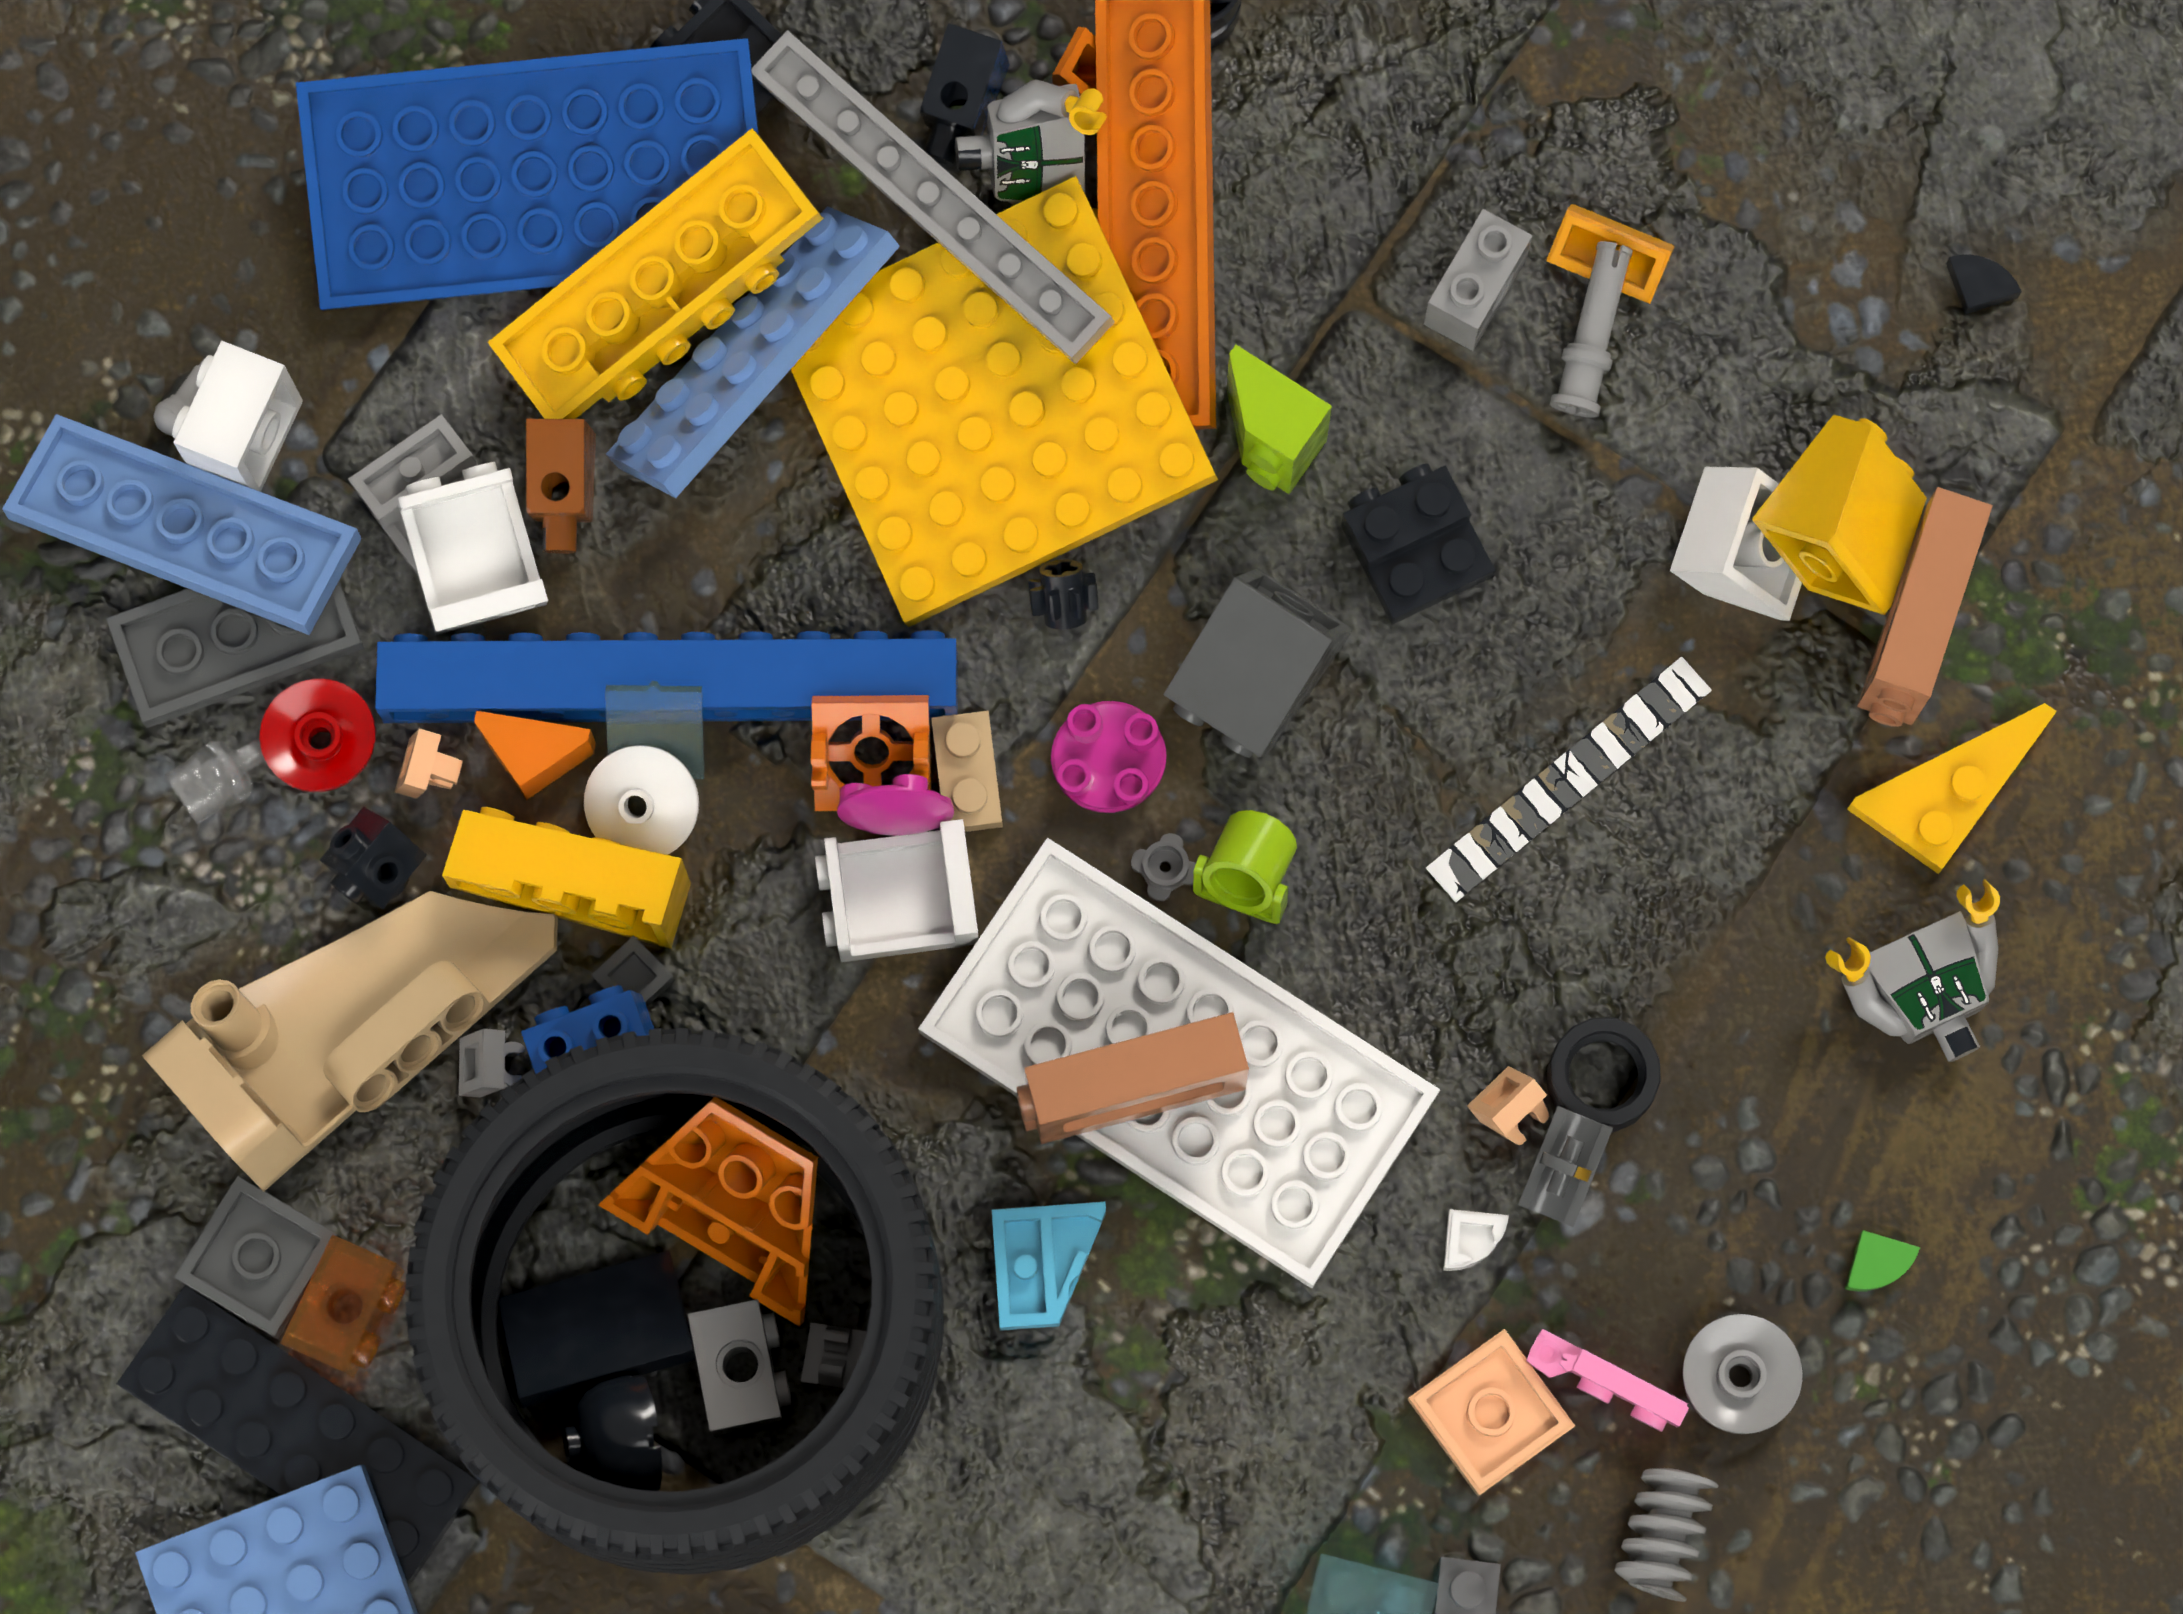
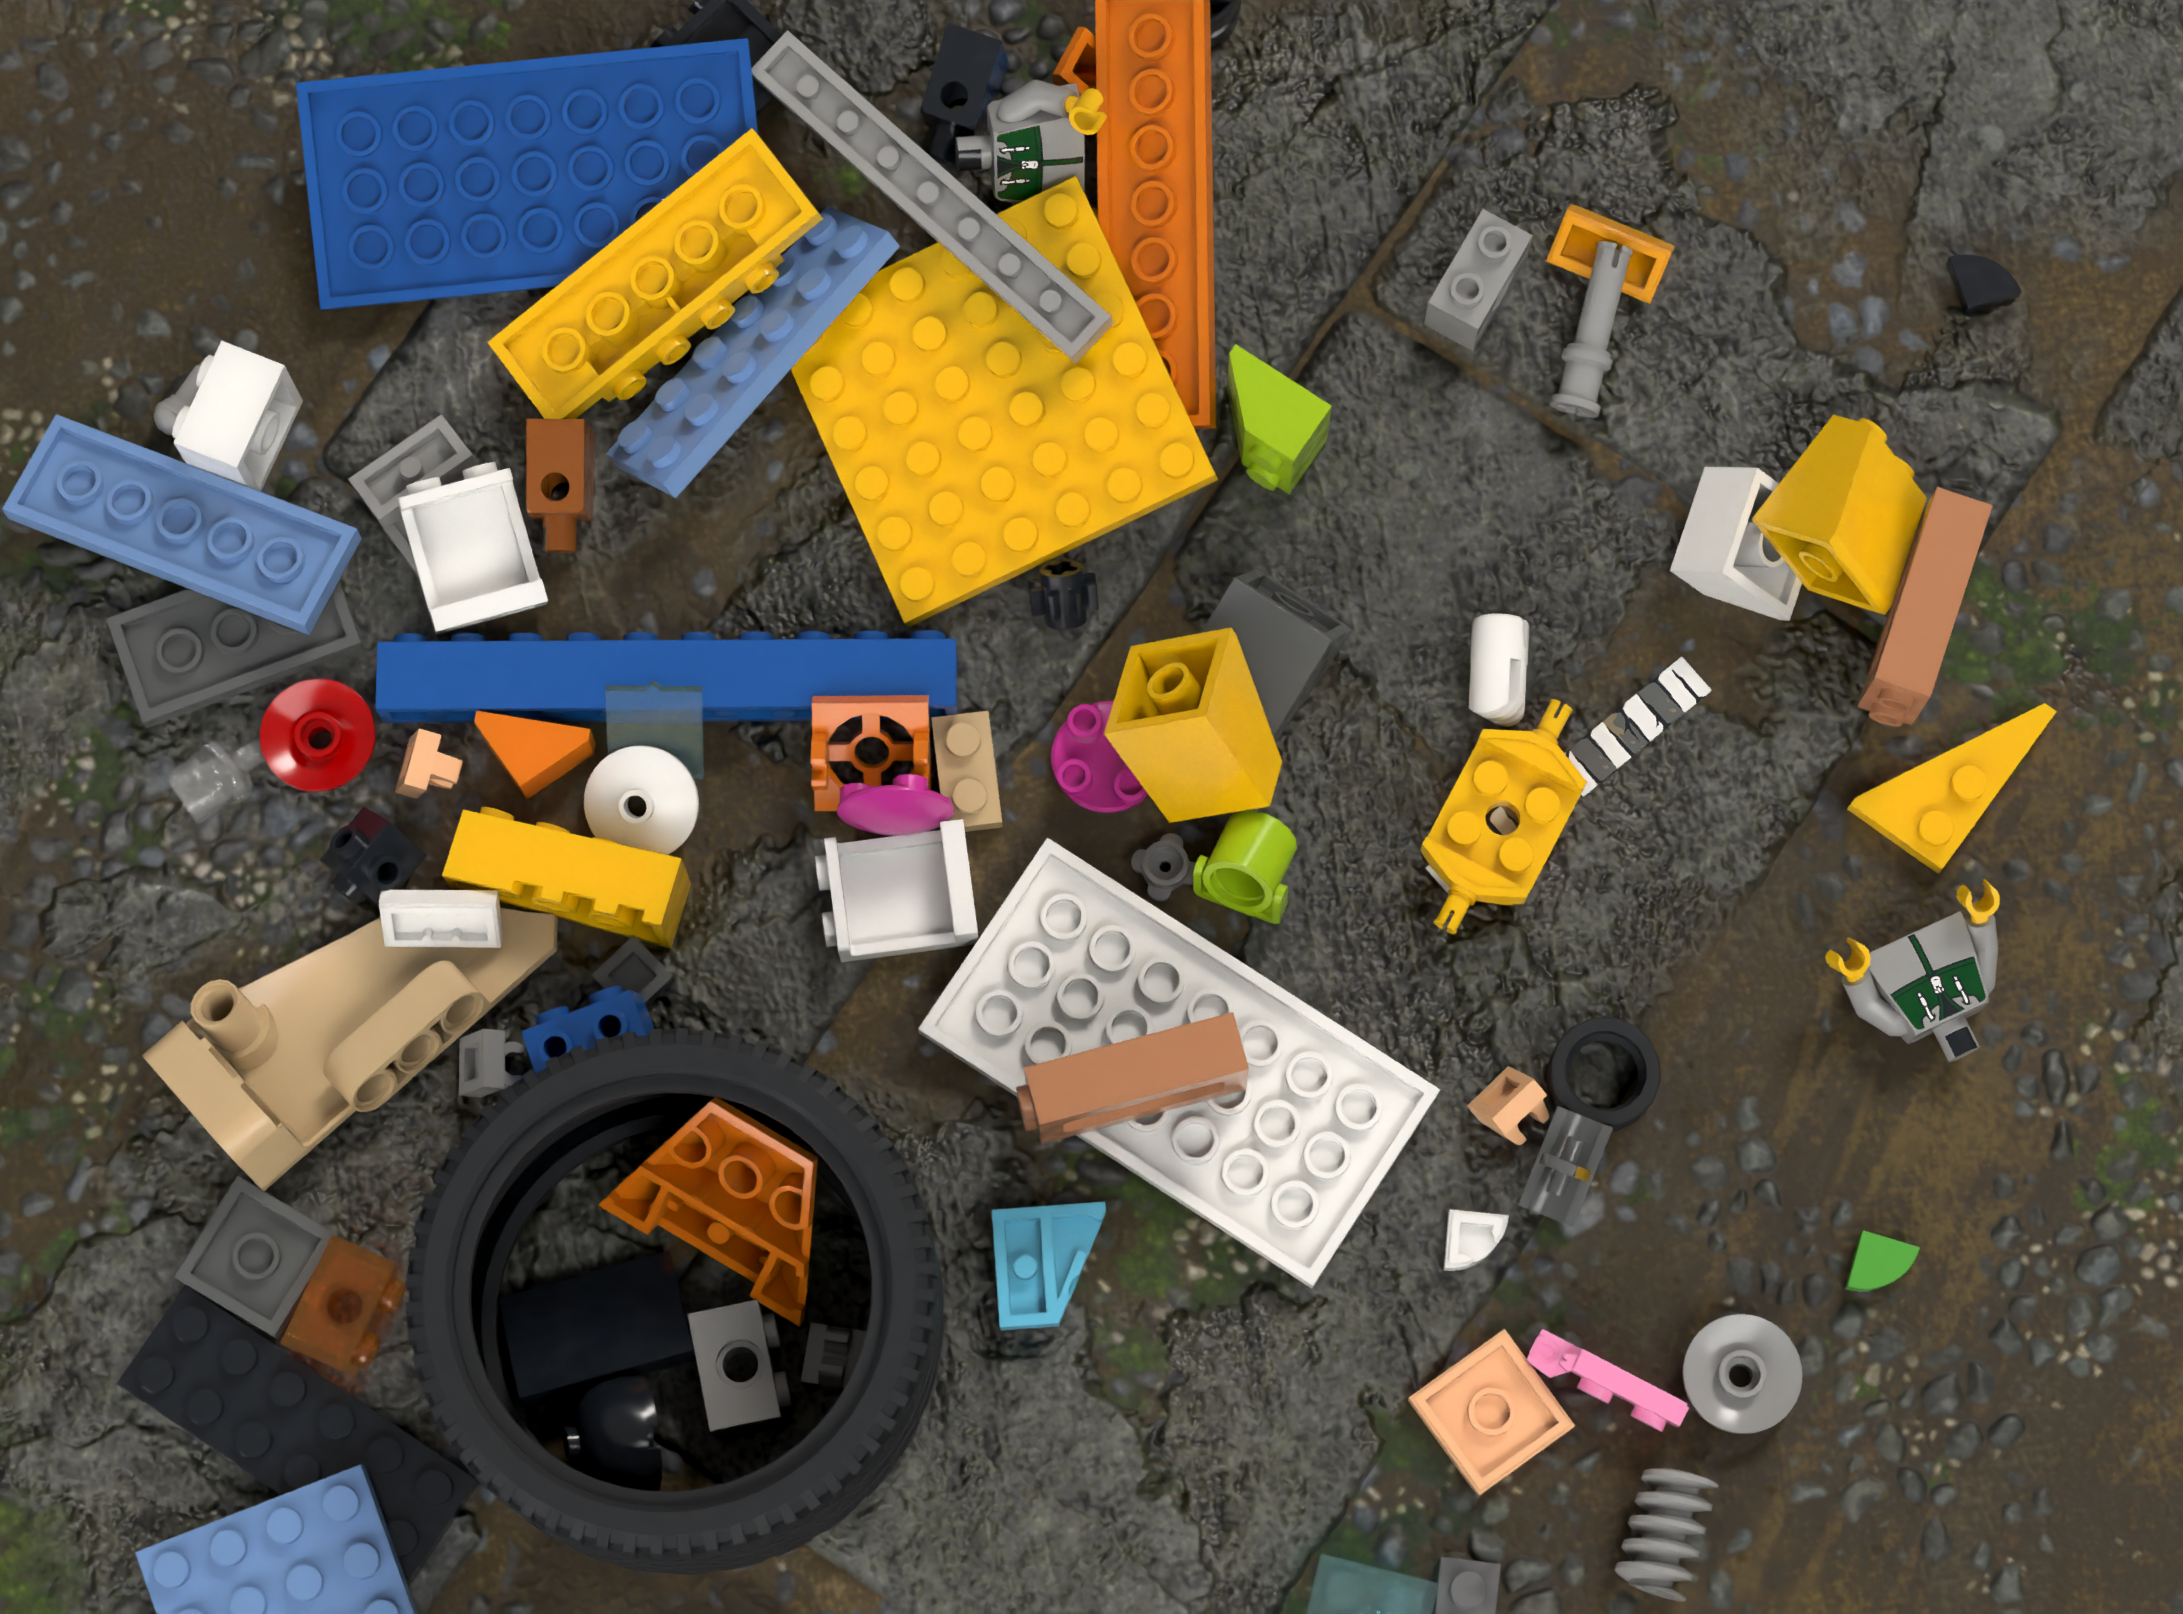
black plate [1341,463,1496,625] -> none
none -> white plate [379,890,503,948]
none -> yellow slope [1104,627,1282,823]
none -> yellow plate [1420,699,1587,934]
none -> white arm [1469,613,1529,727]

